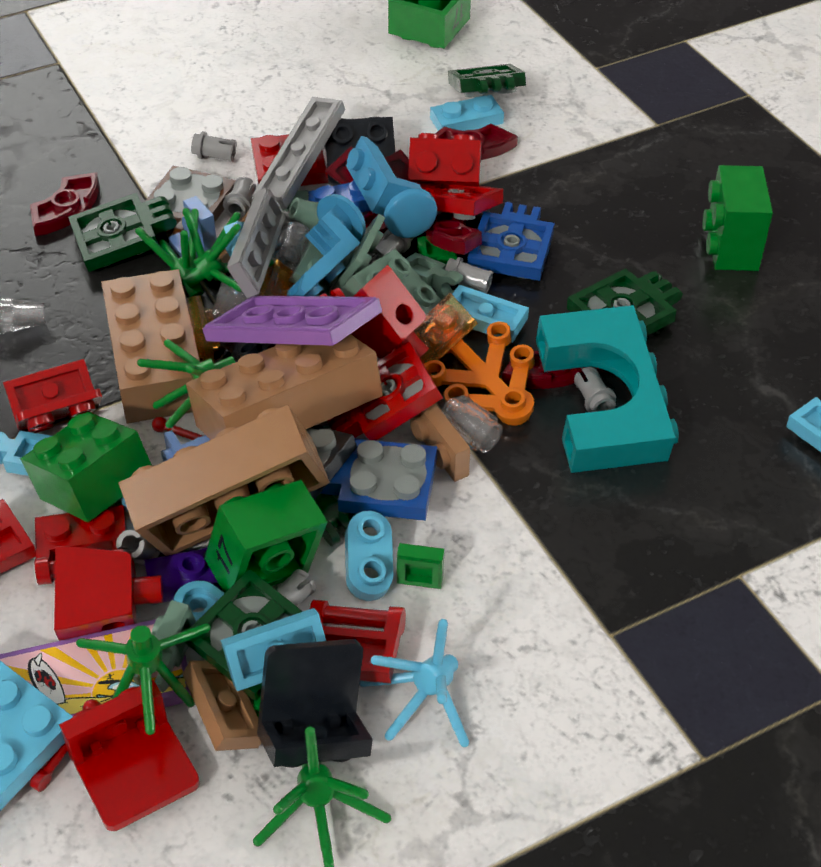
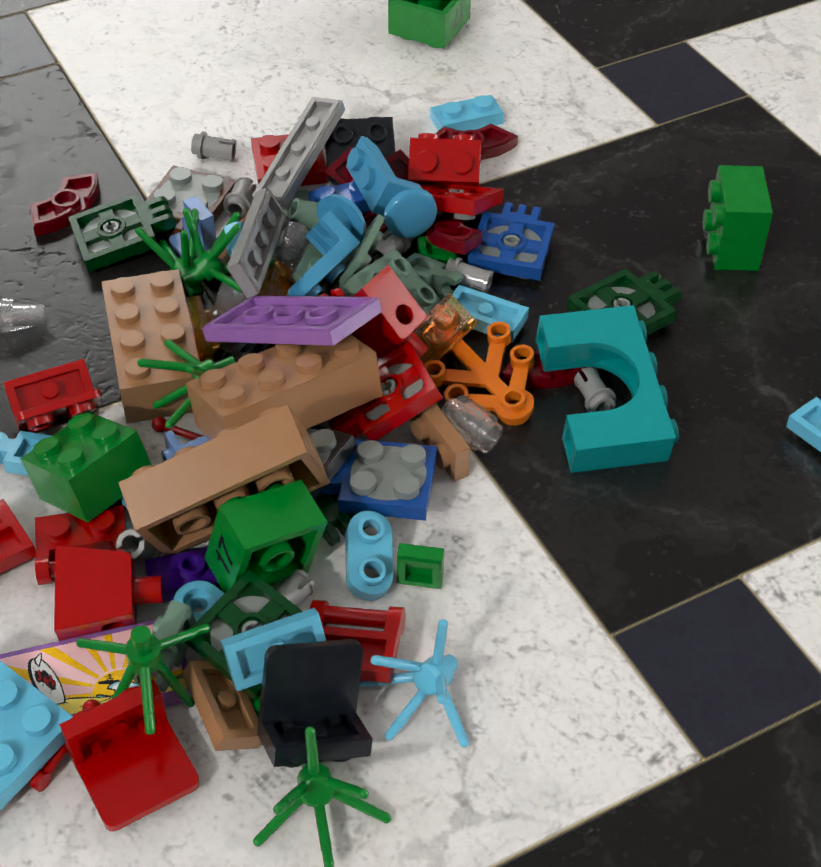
dark green piece [448,64,526,97] -> none

